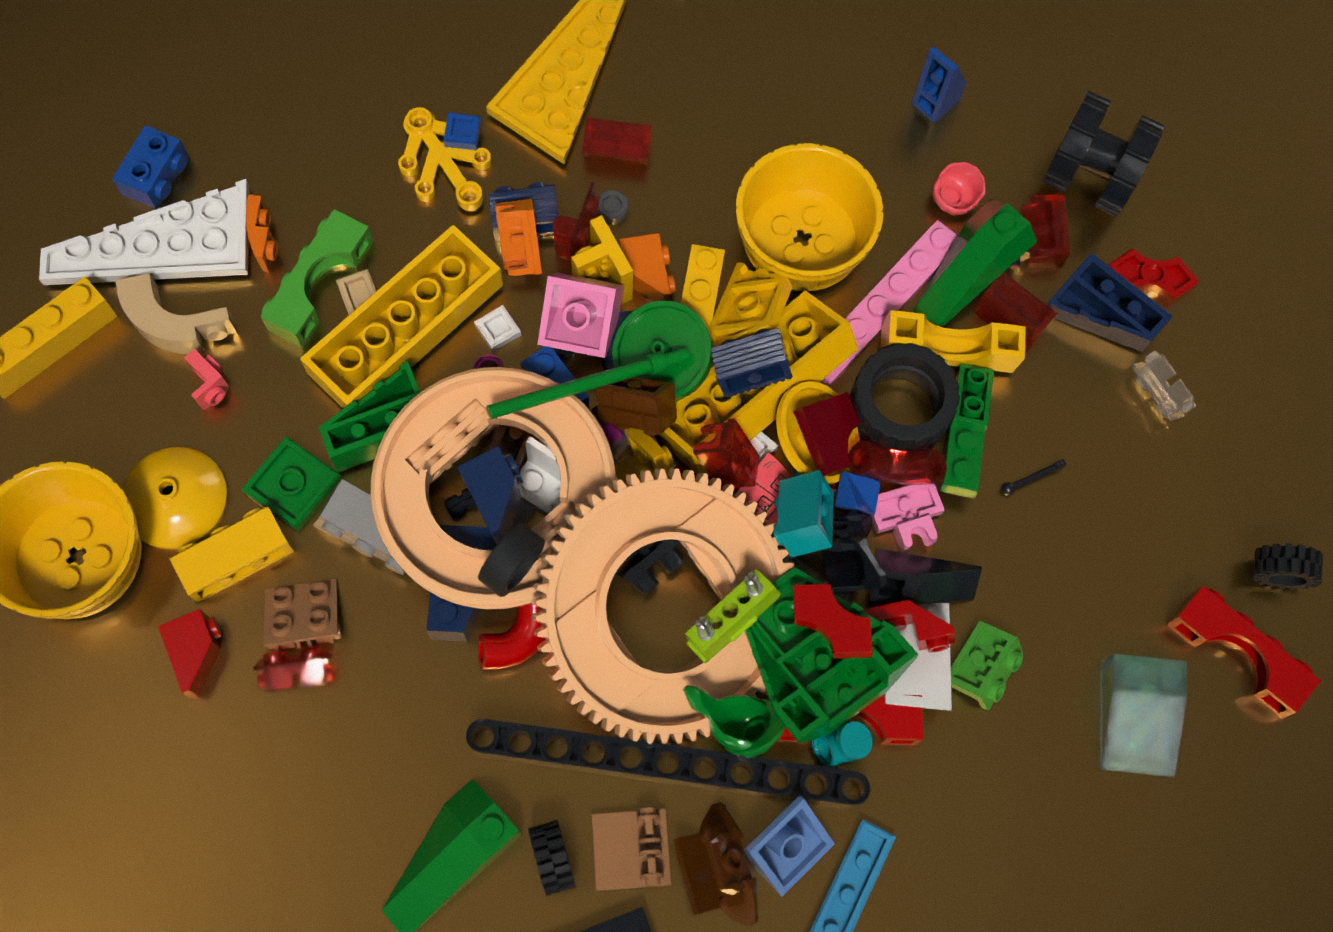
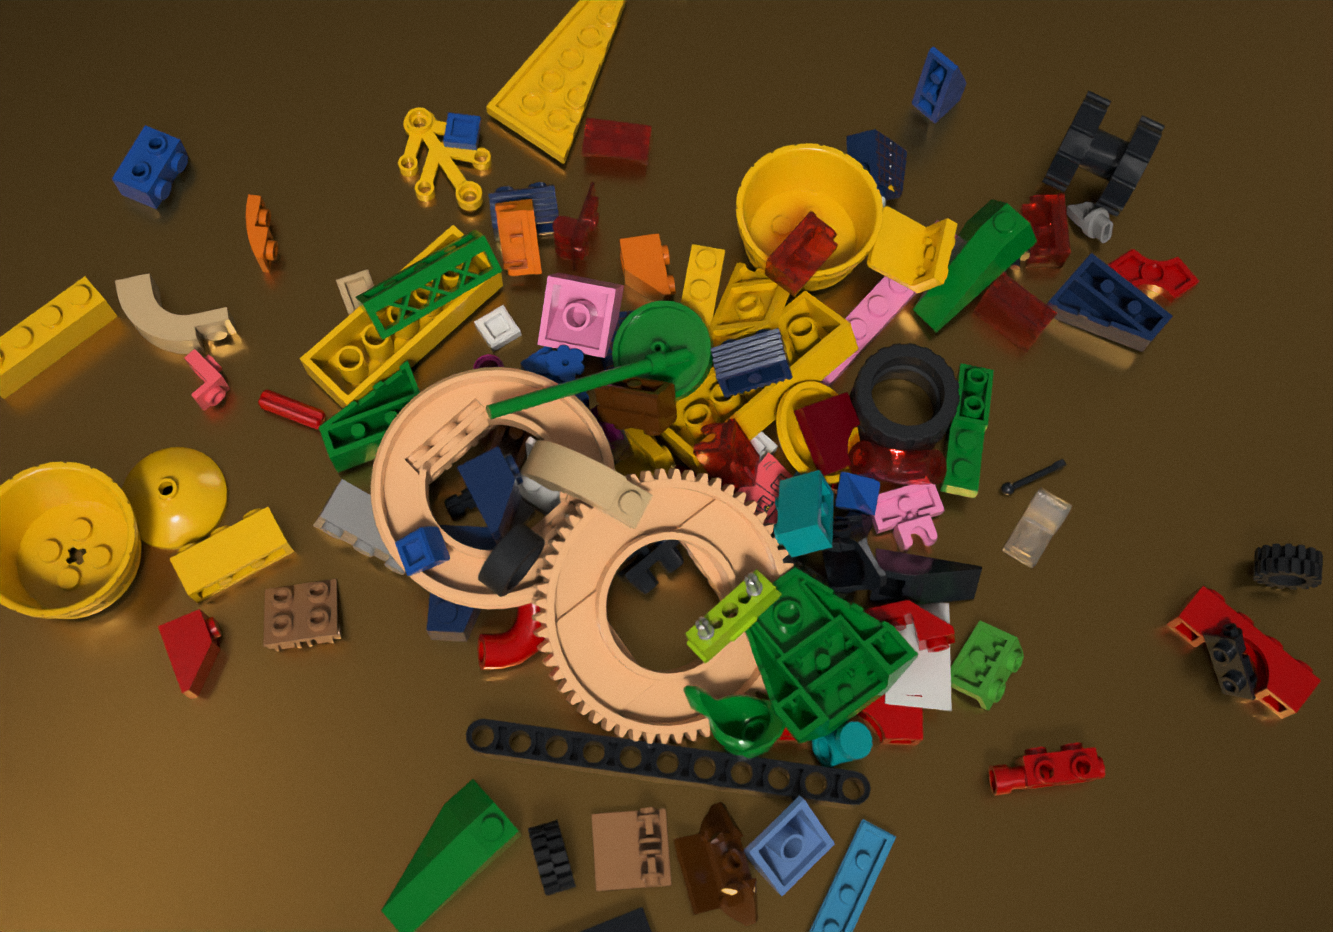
white wing [39,179,249,285] -> none
green tile [241,436,342,532] -> none
clear red hinge [253,647,334,691] -> none
bright green arch [261,209,374,348] -> none
yellow bracket [571,215,633,305] -> none
dark grey tile [596,190,628,225] -> none
red tile [793,584,872,658] -> none
yellow arch [880,310,1026,373] -> none
coral hair [932,161,986,215] -> none
clear light blue slope [1100,654,1187,777] -> none
clear hinge [1131,351,1196,421] -> none
none -> red axle [258,389,326,430]
none -> green fence [355,230,503,340]
none -> blue slope [395,526,450,577]
none -> tan arch [520,440,653,529]
none -> blue plant [545,345,584,383]
none -> clear red hinge [764,211,838,297]
none -> dark blue torso [846,129,907,208]
none -> yellow bracket [867,206,958,293]
none -> red brick [989,742,1105,796]
none -> clear plate [1002,487,1072,568]
none -> light grey piece [1066,202,1113,243]
none -> black hinge [1203,623,1257,700]

